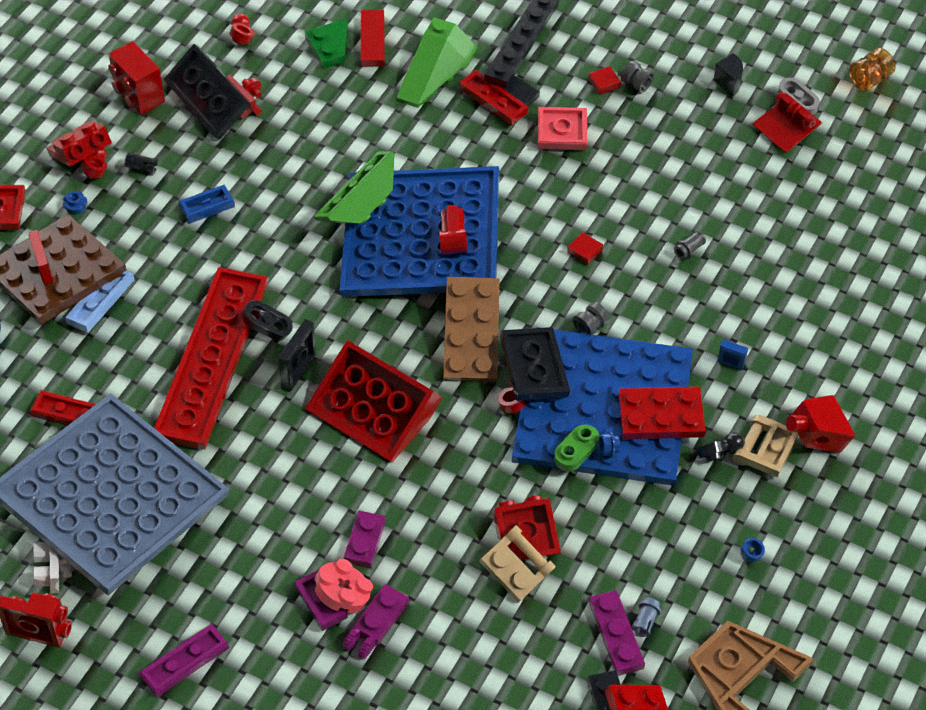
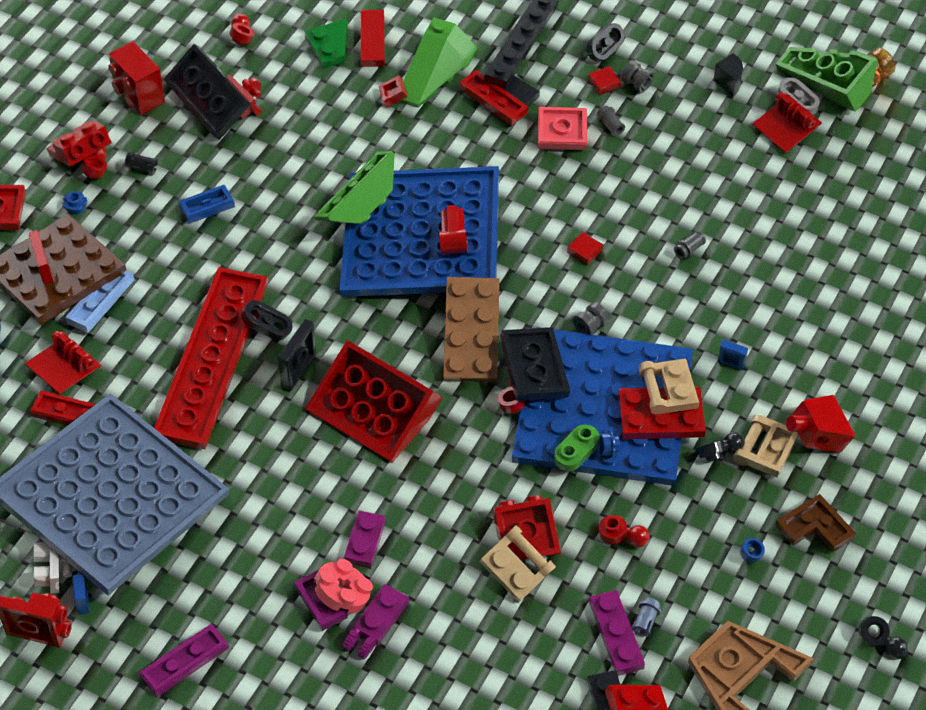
none -> red hinge [25,331,101,395]
none -> blue tile [72,574,90,615]
none -> red tile [379,75,408,108]
none -> black plate [586,23,625,62]
none -> dark grey pin [597,106,625,136]
none -> red plate [599,515,650,548]
none -> tan plate [638,359,699,414]
none -> bright green wedge [775,47,878,112]
none -> reddish brown plate [775,494,856,552]
none -> black plate [859,616,908,660]

